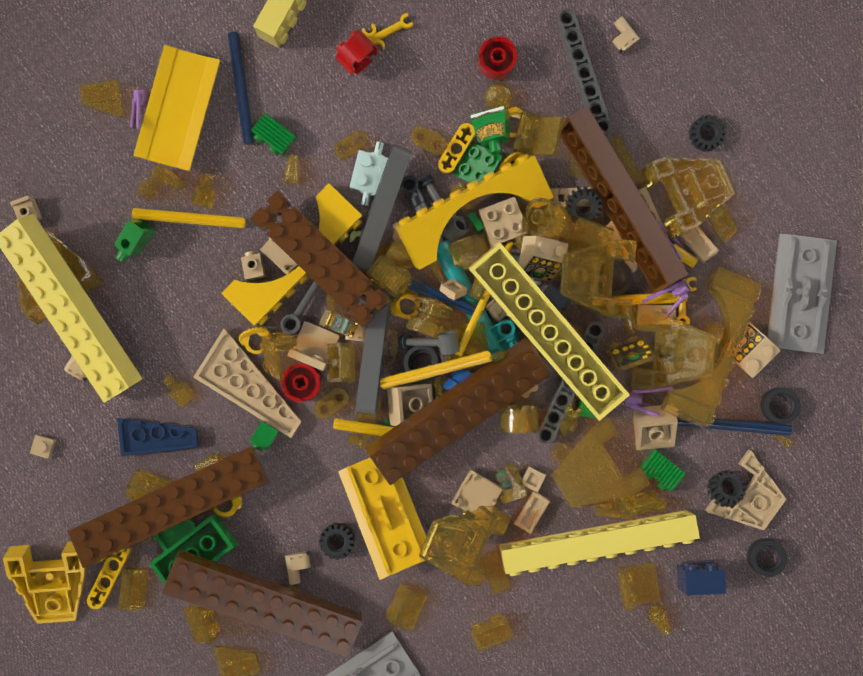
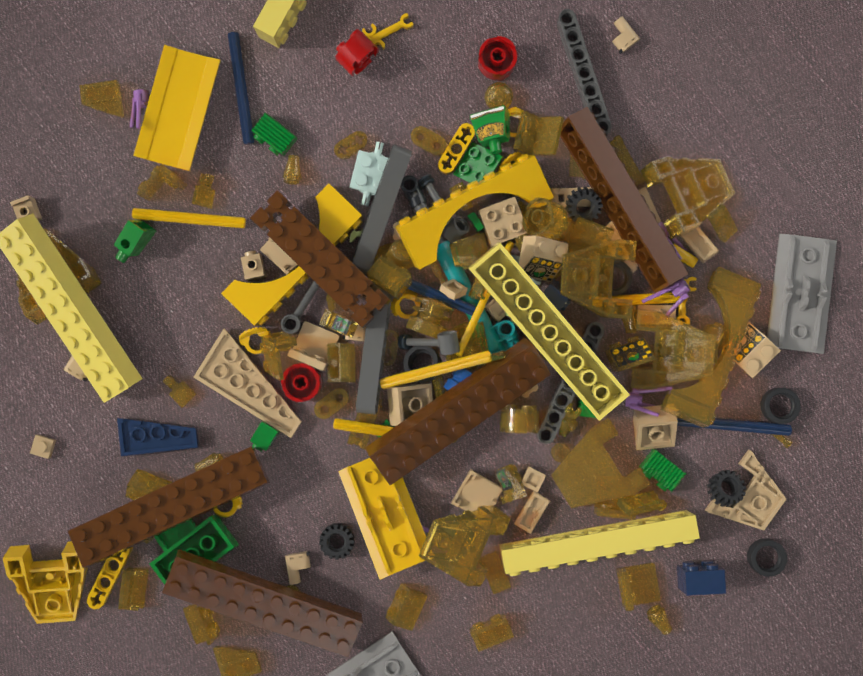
black tyre [689,115,726,152] -> none

